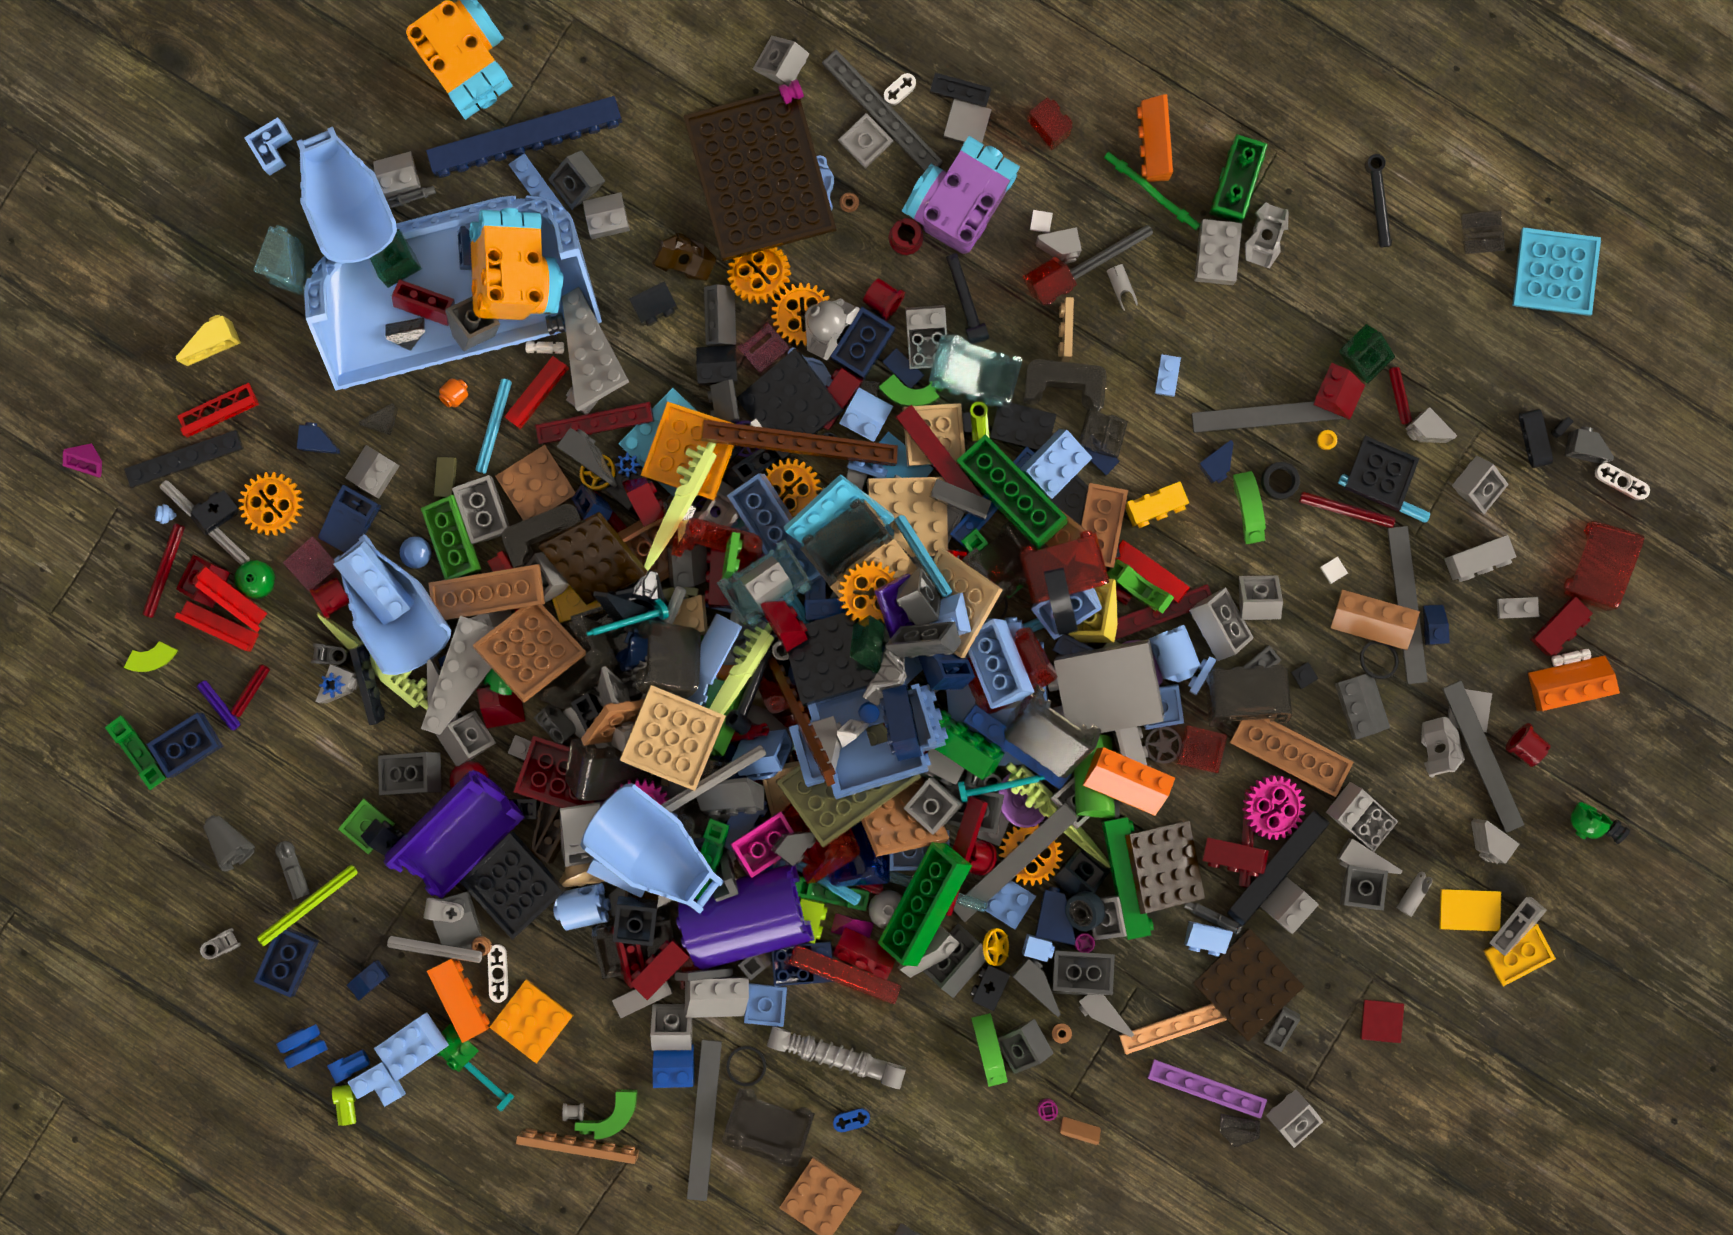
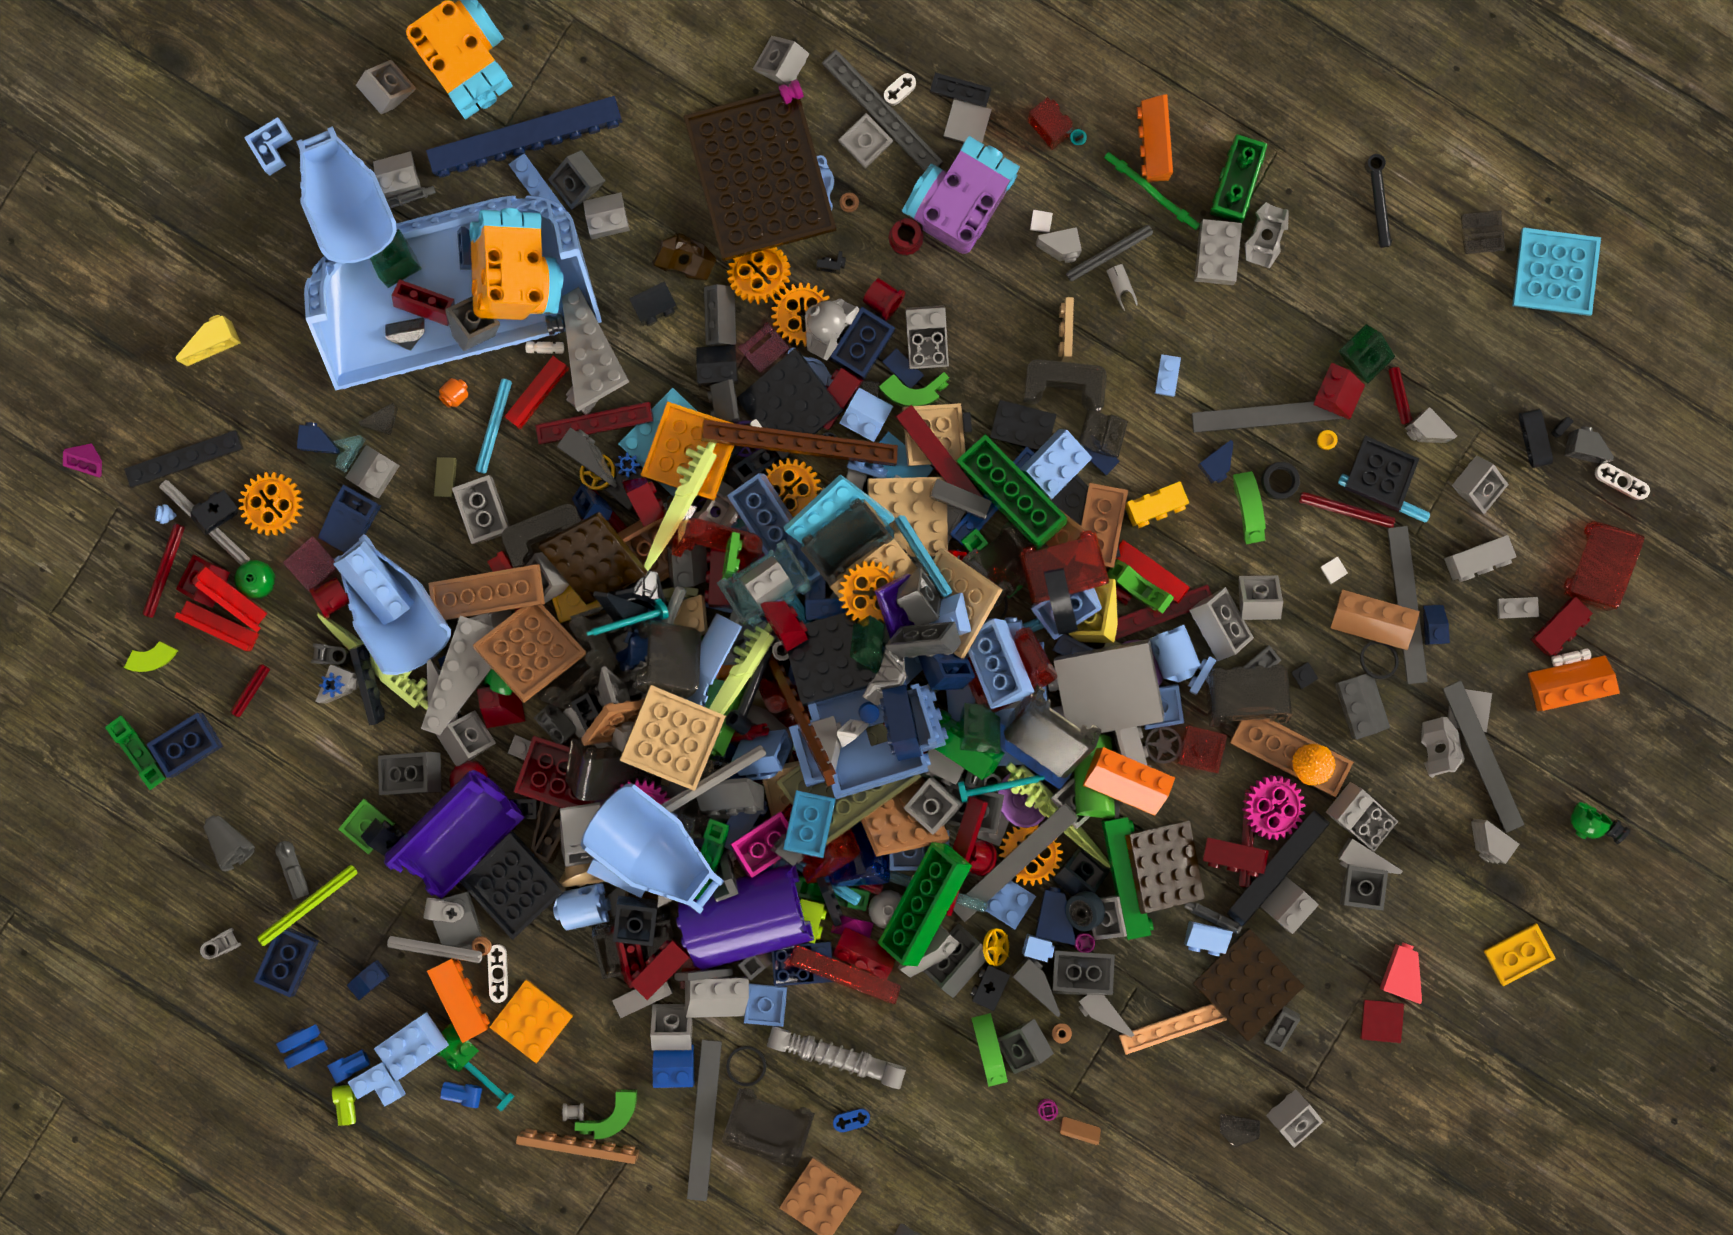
red fence [177,383,259,438] -> none
dark purple axle [197,681,240,731] -> none
clear light blue windscreen [253,225,307,296] -> none
medium blue piece [400,536,431,569] -> none
bright green brick [421,495,482,580] -> none
medium nougat plate [495,445,576,526] -> none
clear light blue windscreen [929,335,1023,407] -> none
black piece [946,253,989,345] -> none
lime piece [969,402,989,441] -> none
clear red brick [1022,257,1077,305] -> none
medium lavender plate [1147,1059,1267,1119] -> none
light grey piece [1396,872,1433,917] -> none
yellow tile [1439,889,1501,931] -> none
light grey slope [1490,897,1547,956] -> none
dark red piece [1505,723,1550,767] -> none
none -> clear light blue slope [333,435,366,473]
none -> light grey slope [356,60,416,114]
none -> blue piece [440,1081,482,1108]
none -> dark azure tile [783,790,836,858]
none -> black plate [816,876,843,927]
none -> black bracket [817,251,846,274]
none -> clear green slope [960,703,1000,754]
none -> teal hinge [1070,129,1087,145]
none -> light orange hair [1292,744,1336,785]
none -> coral slope [1380,942,1422,1004]

